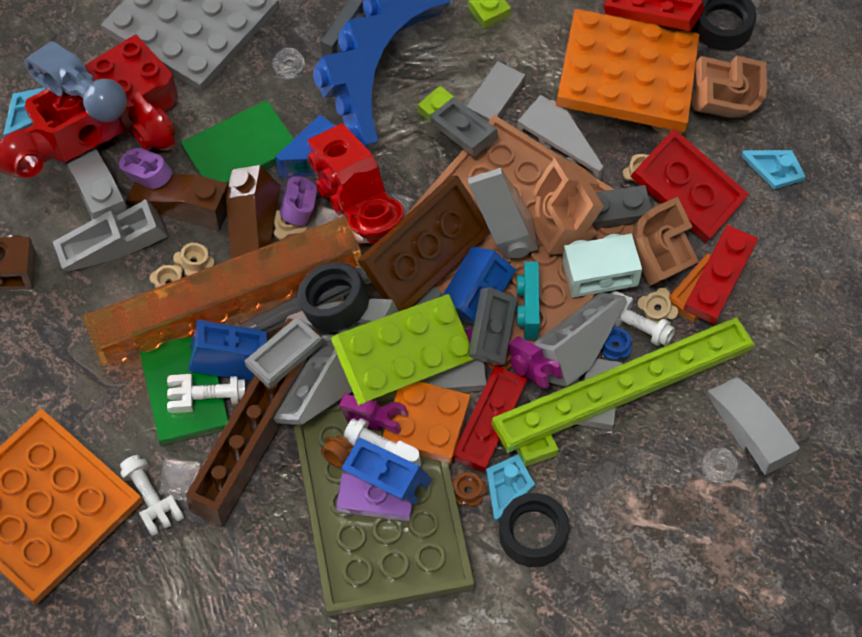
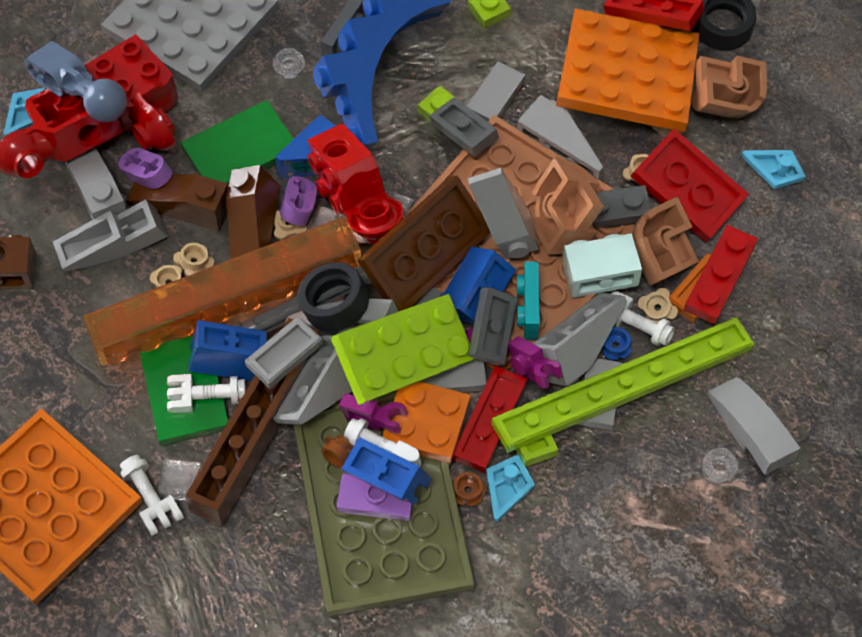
black tyre [499,493,570,567] -> none

